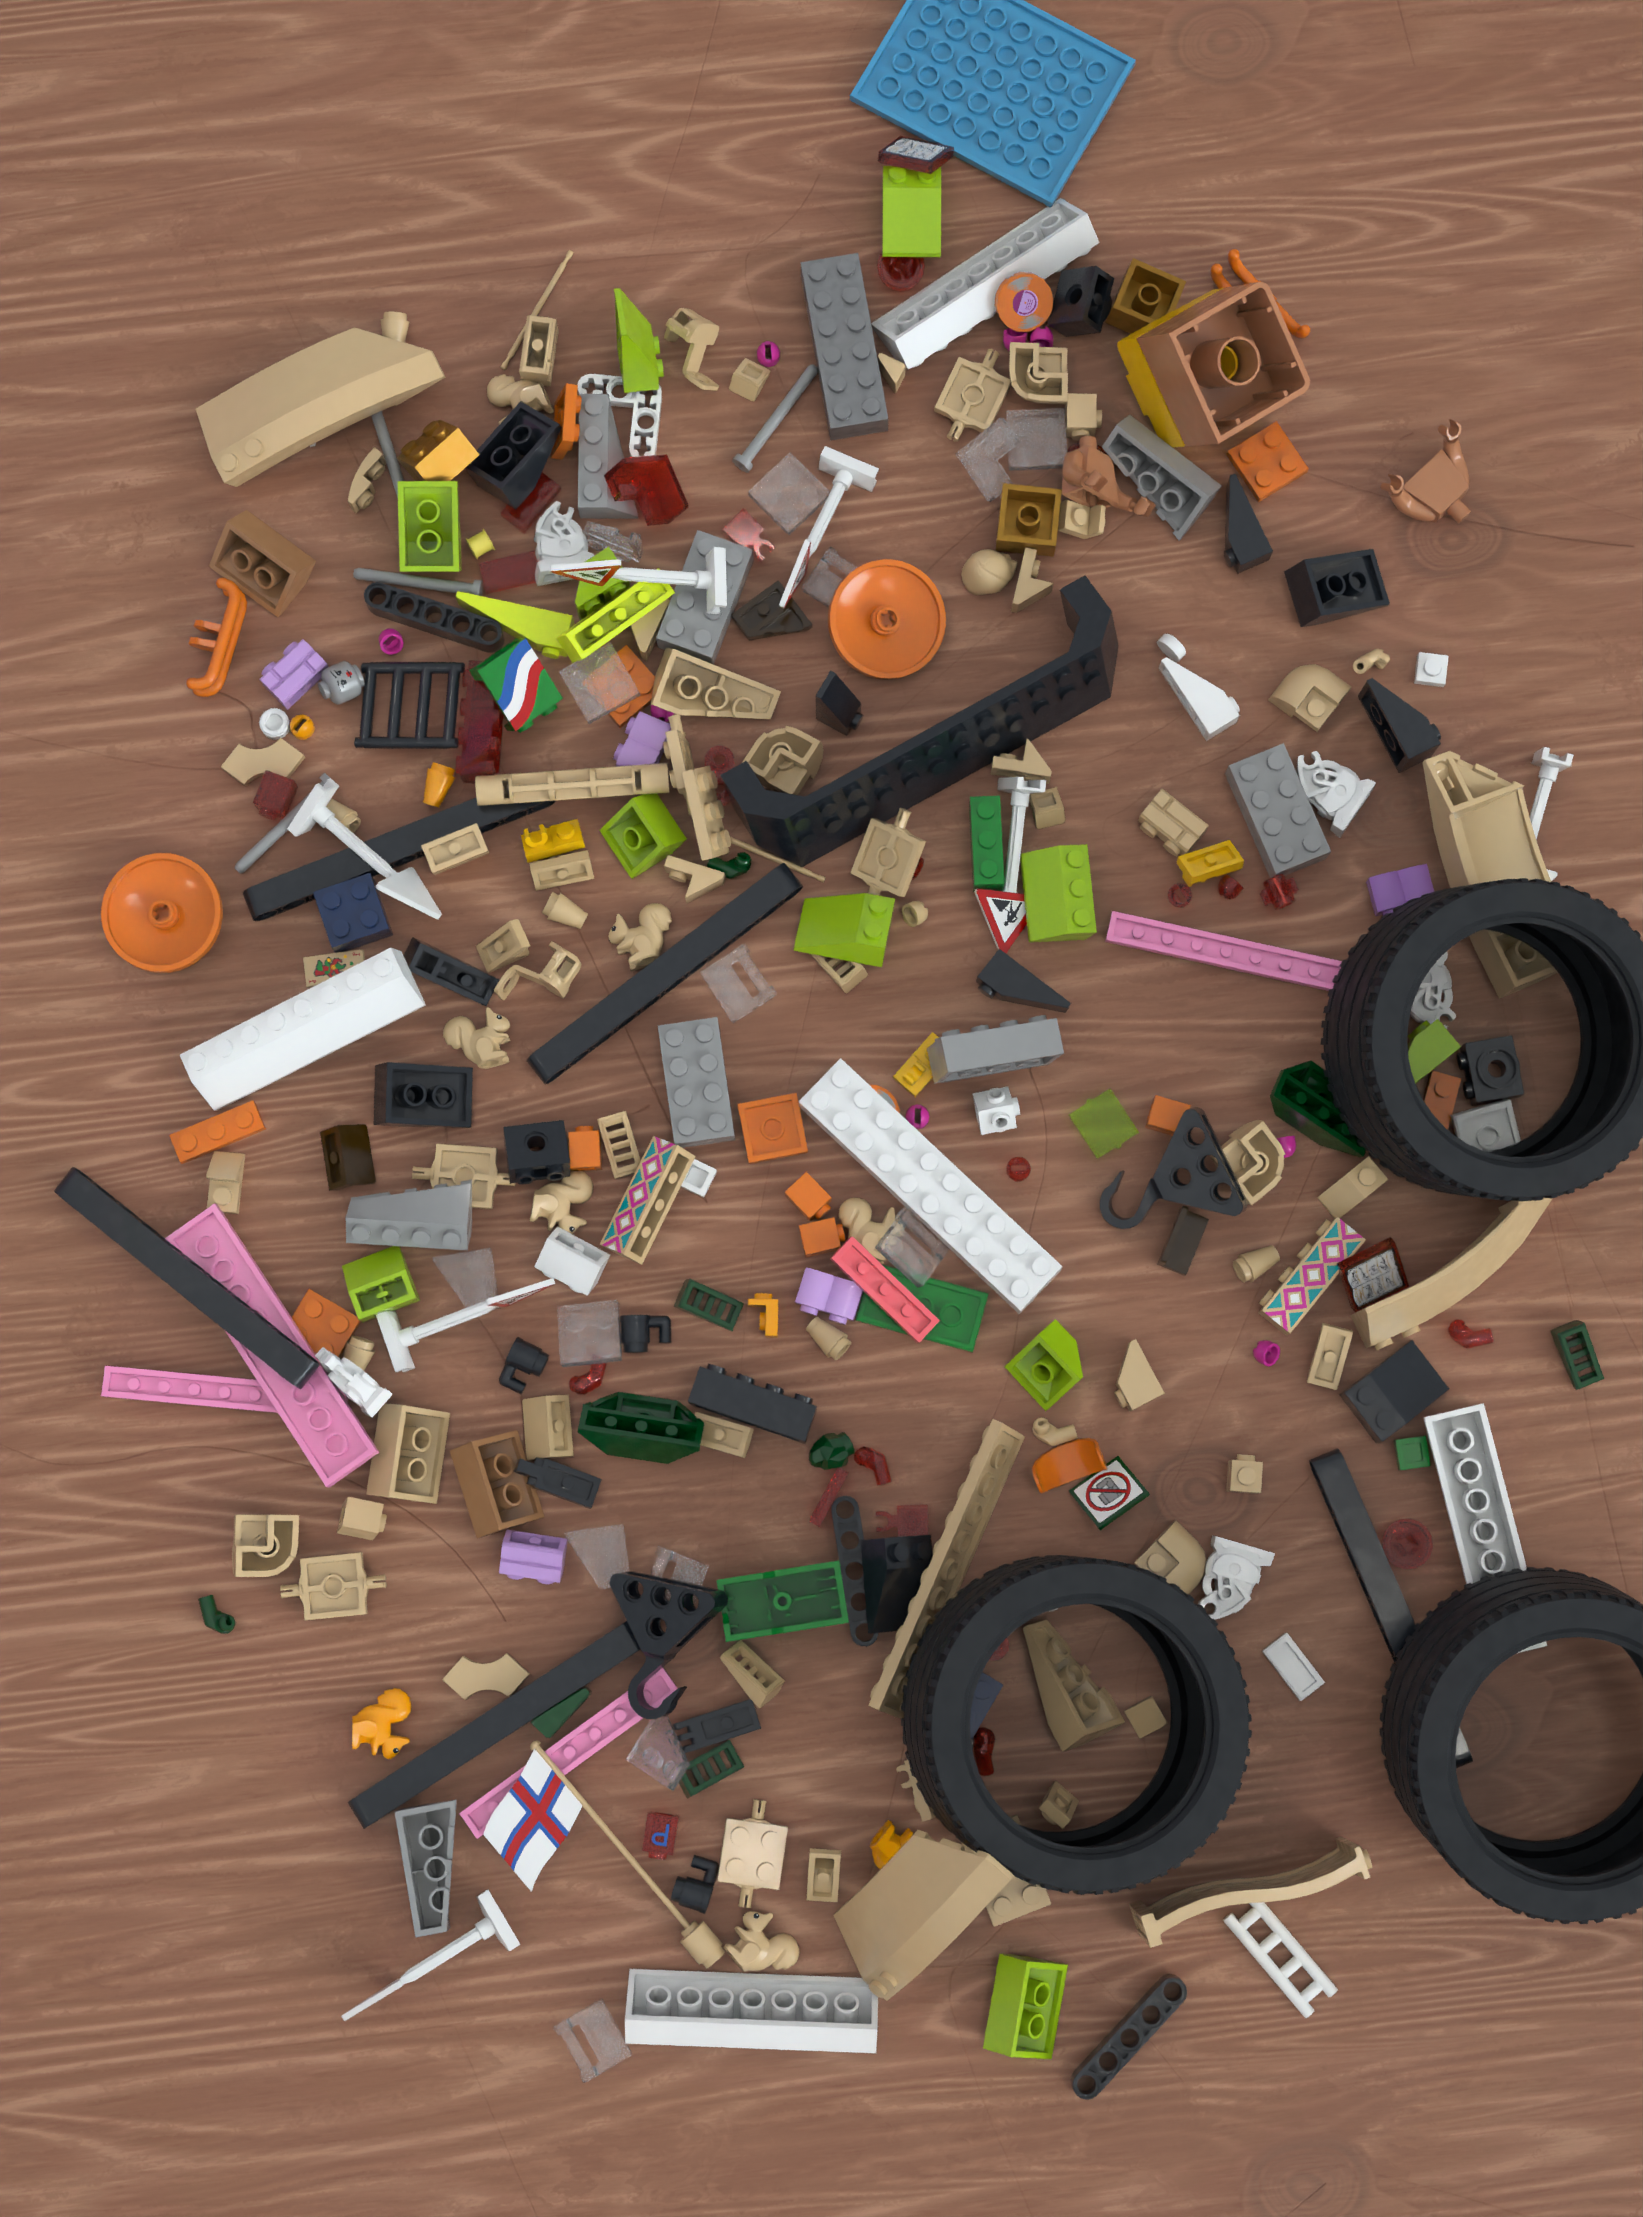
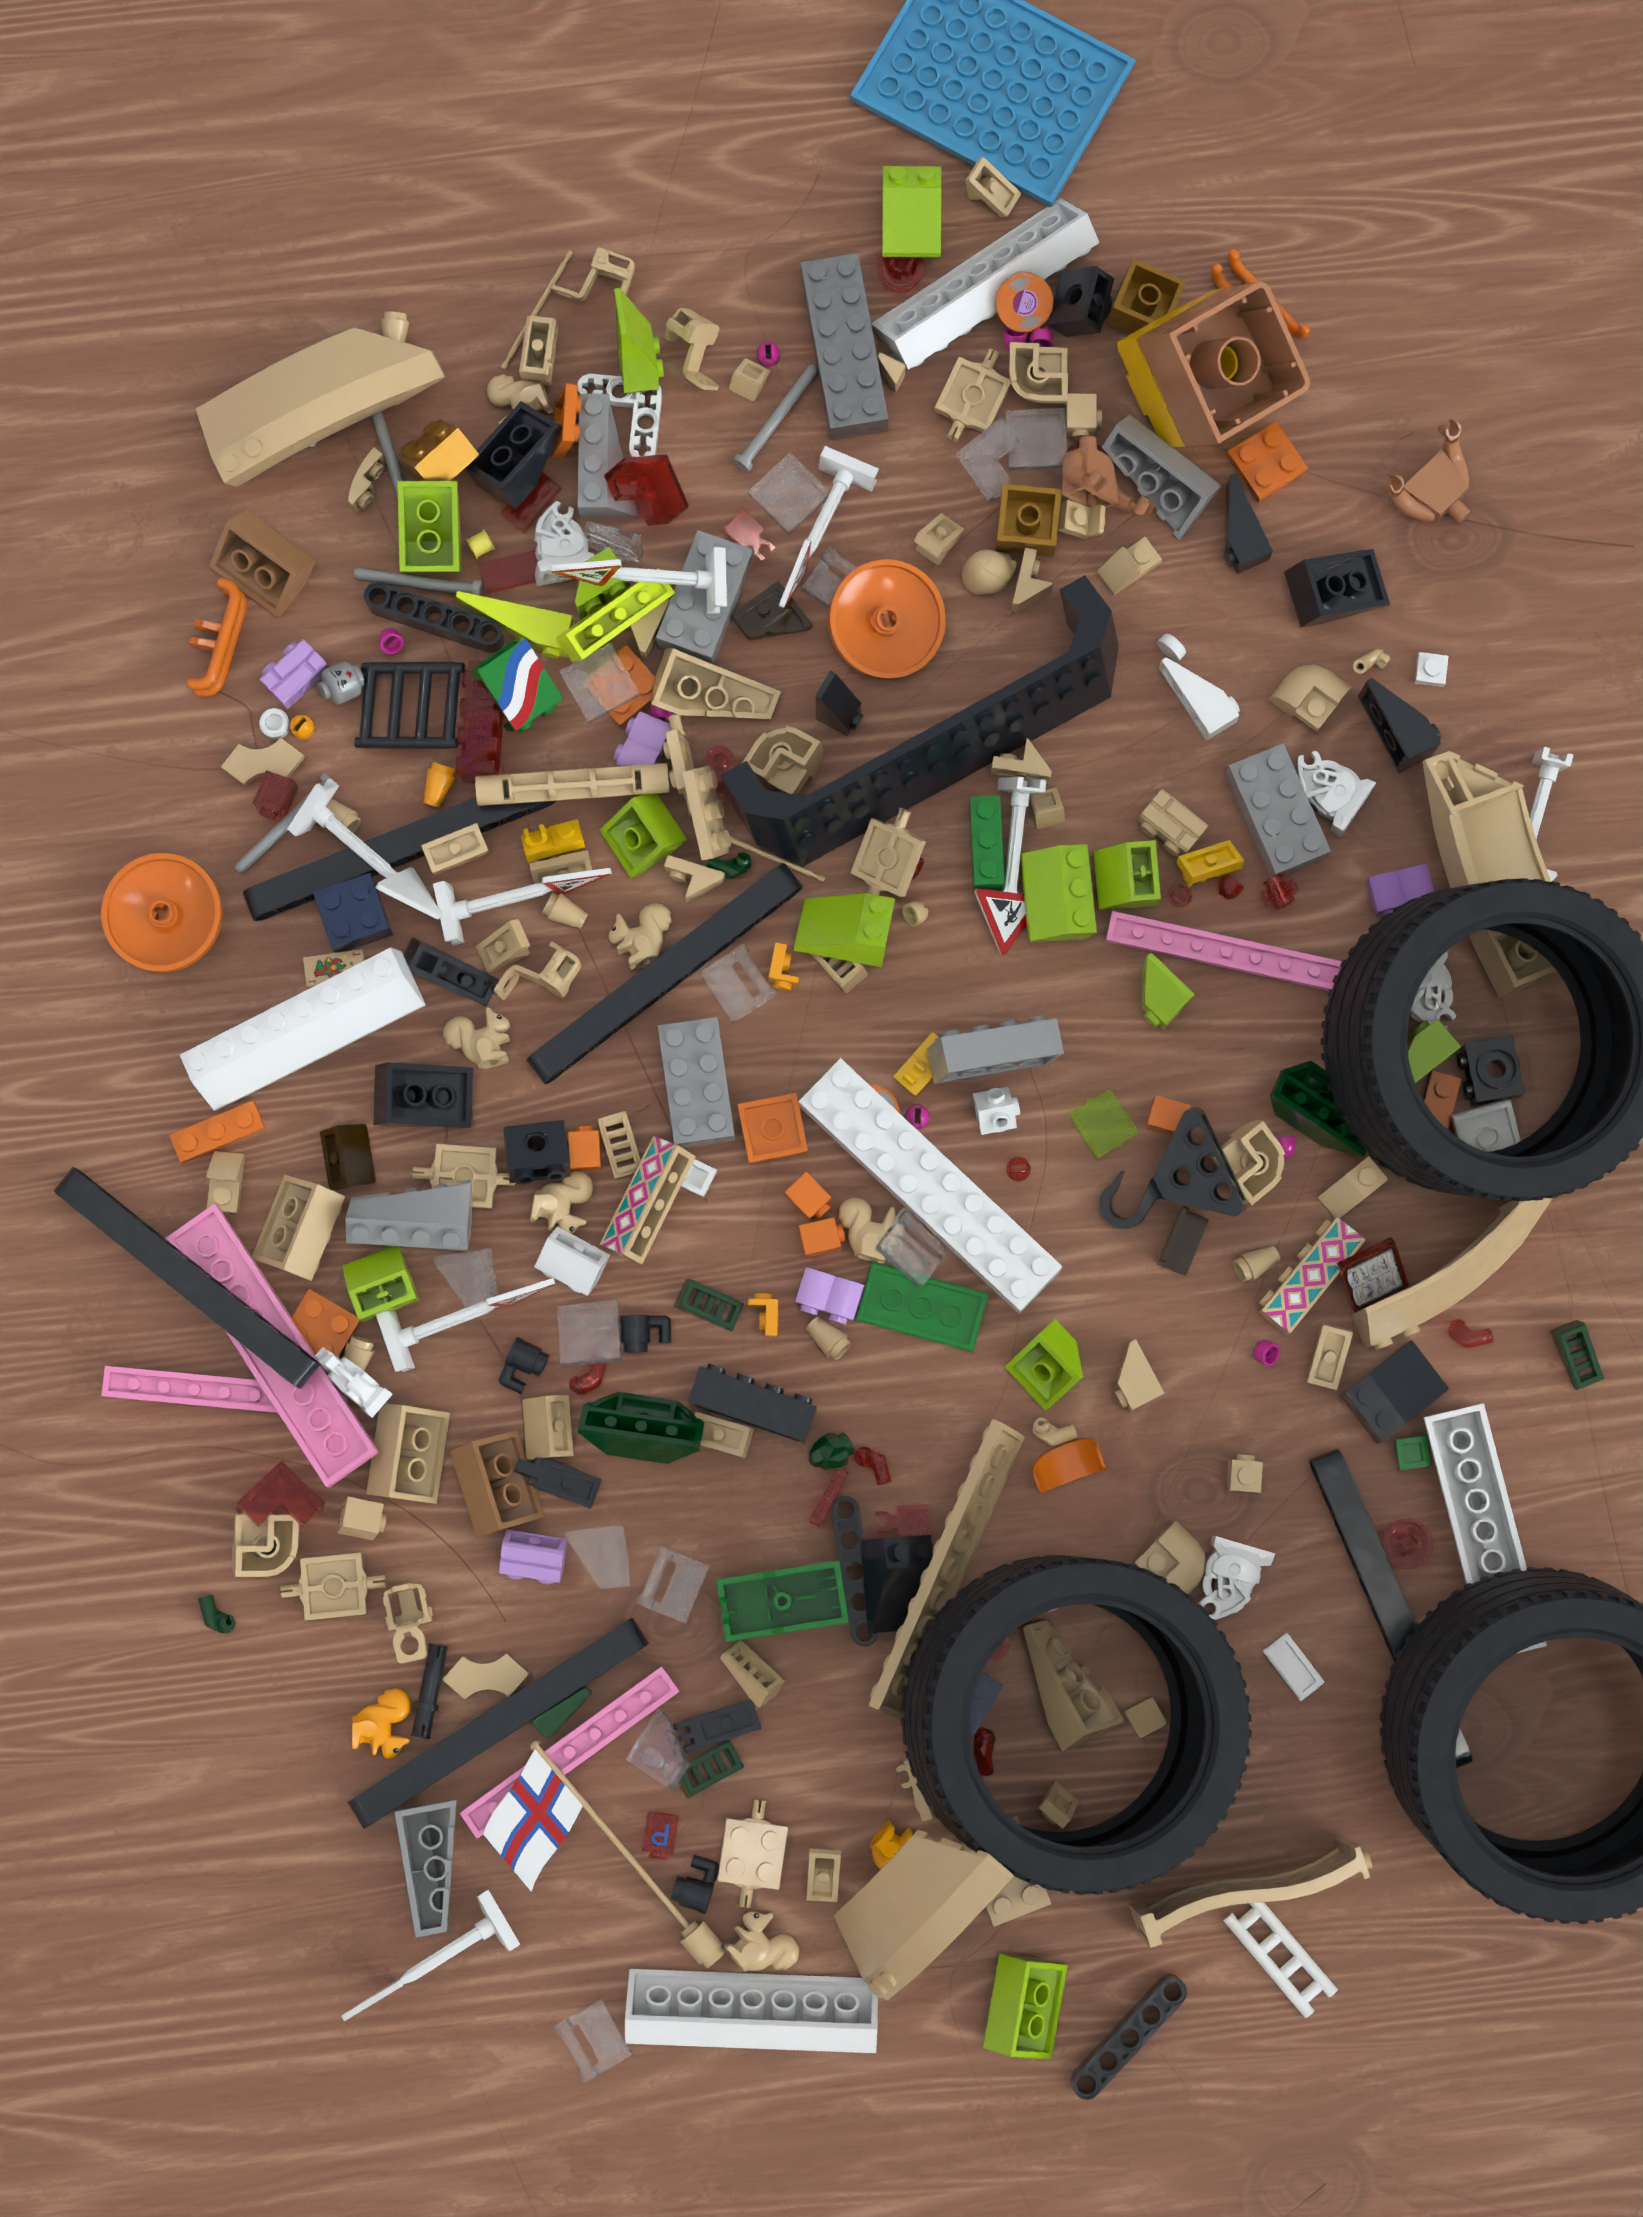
black piece [610,1571,728,1719] -> none
coral plate [830,1236,940,1343] -> none
tile [878,136,954,174] -> none
black slope [976,949,1071,1013] -> none
piece [1069,1456,1150,1530] -> none
none -> clear red panel [236,1461,325,1527]
none -> tan slope [252,1174,345,1281]
none -> tan piece [383,1583,433,1663]
none -> black pin [411,1643,448,1739]
none -> white piece [433,868,612,946]
none -> tan piece [550,247,635,302]
none -> light orange bracket [768,942,799,991]
none -> tan slope [914,513,965,565]
none -> tan slope [965,157,1022,218]
none -> lime slope [1093,840,1161,911]
none -> tan slope [1097,537,1162,595]
none -> lime slope [1141,952,1195,1030]

